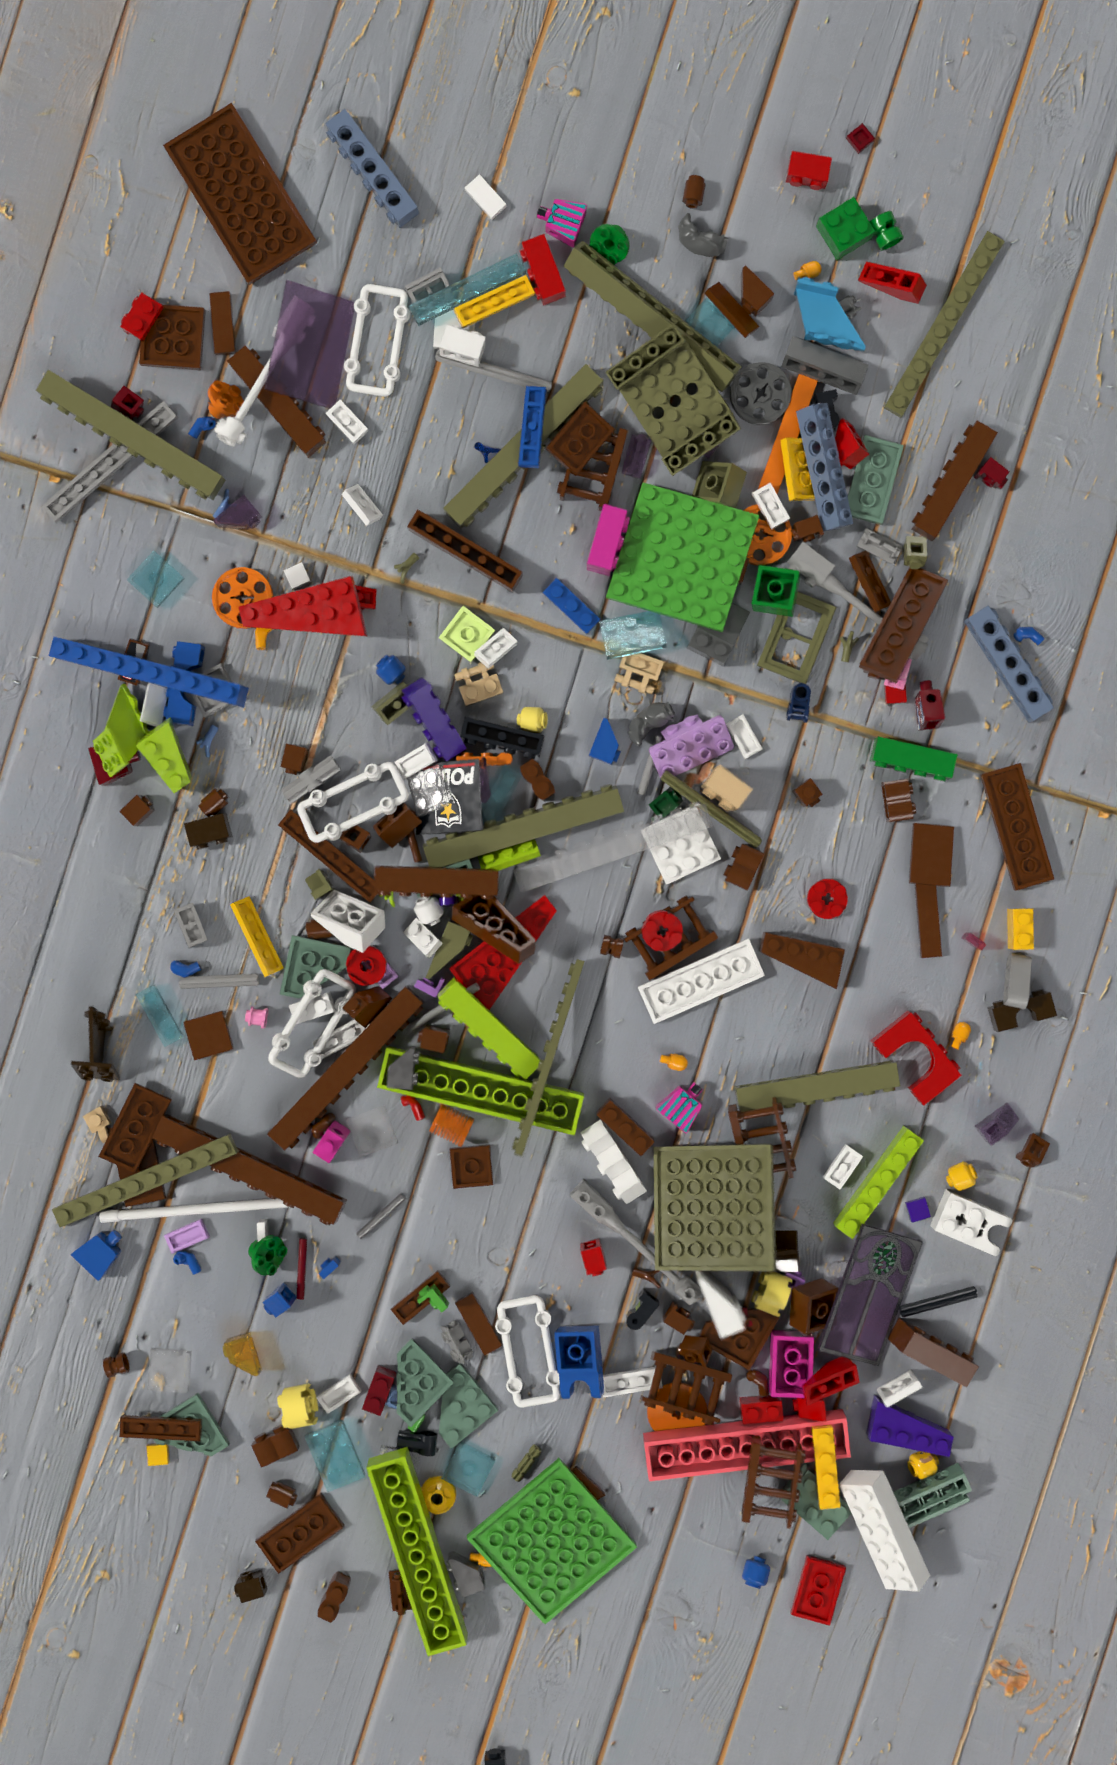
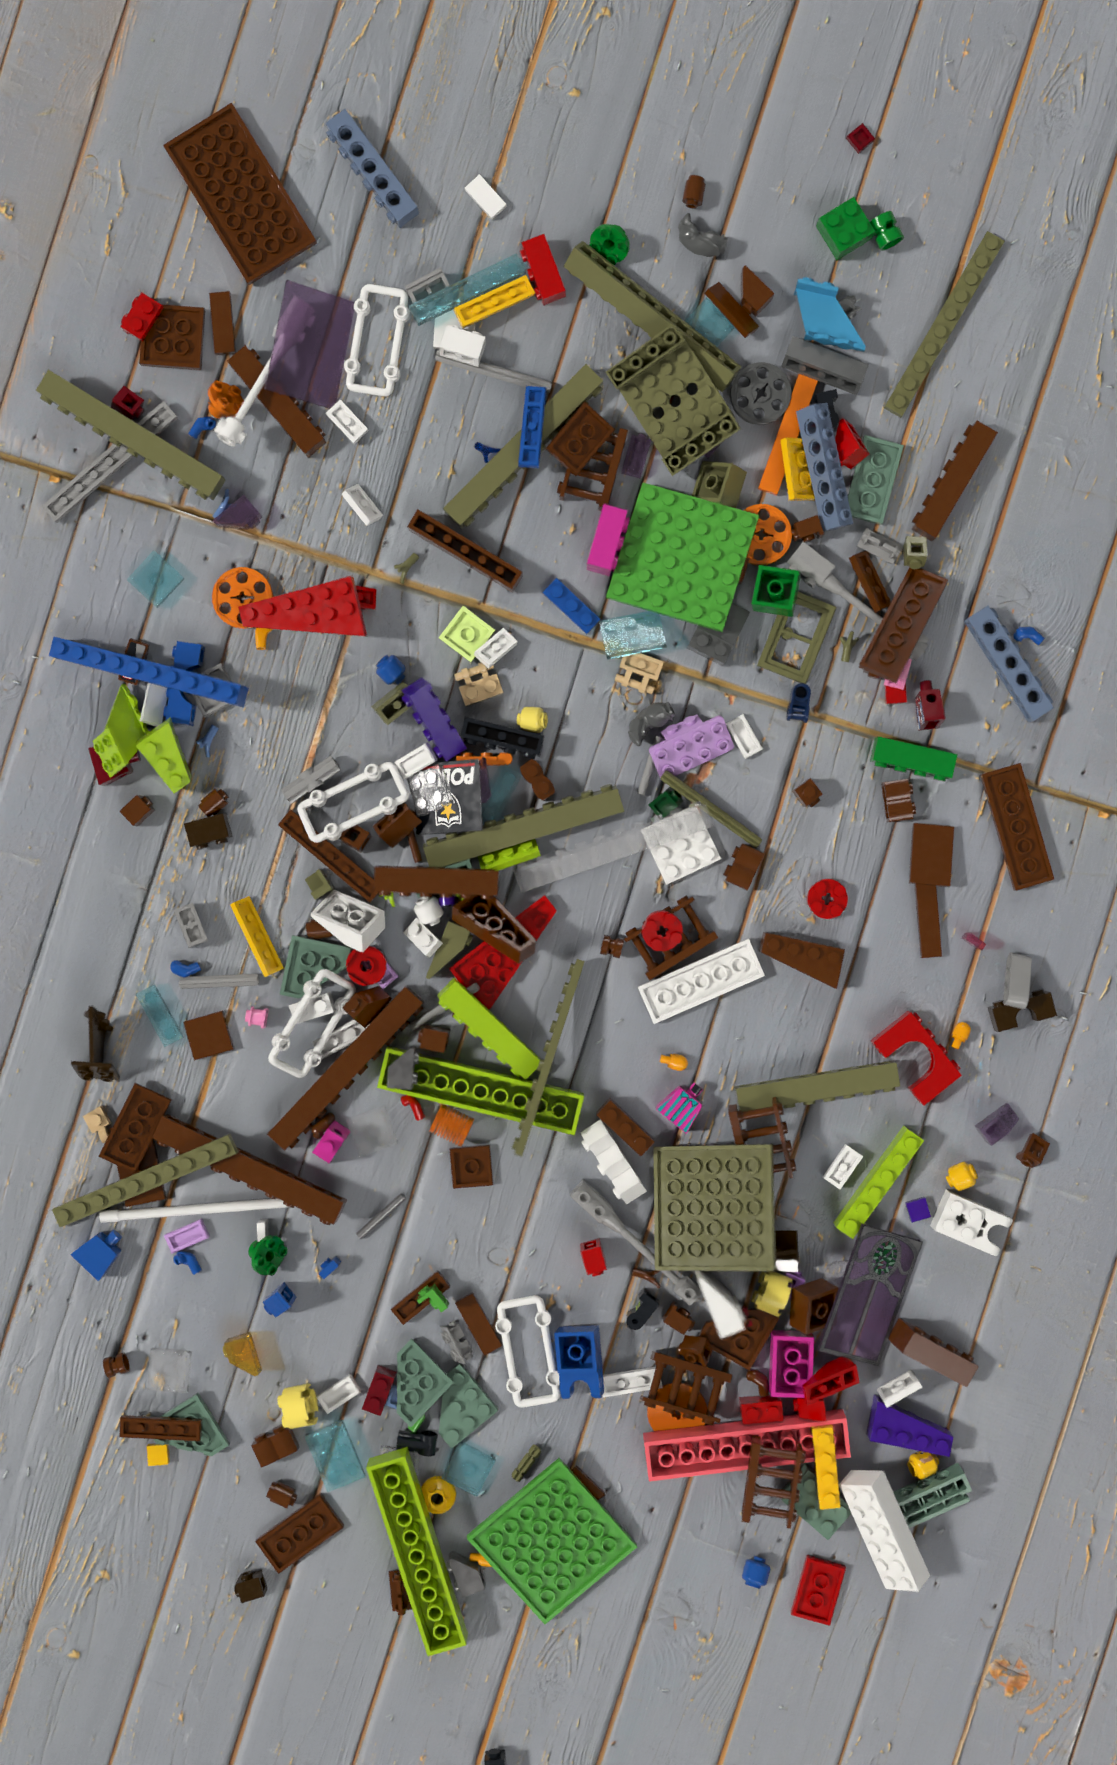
reddish brown brick [280,743,309,775] -> none
white tile [284,562,311,590] -> none
dark red bar [296,1238,307,1300] -> none
reddish brown brick [317,1571,351,1623] -> none
medium lavender bracket [414,977,447,998] -> none
torso [537,199,587,248] -> none
blue slope [589,718,621,765] -> none
tan brick [700,765,753,812] -> none
white plate [752,483,790,530] -> none
red brick [786,151,832,190] -> none
light orange cylinder [793,261,822,280] -> none
red slope [858,261,927,304] -> none
black axle [899,1286,978,1317] -> none
dark red brick [974,457,1010,489] -> none
yellow brick [1007,908,1034,950] -> none

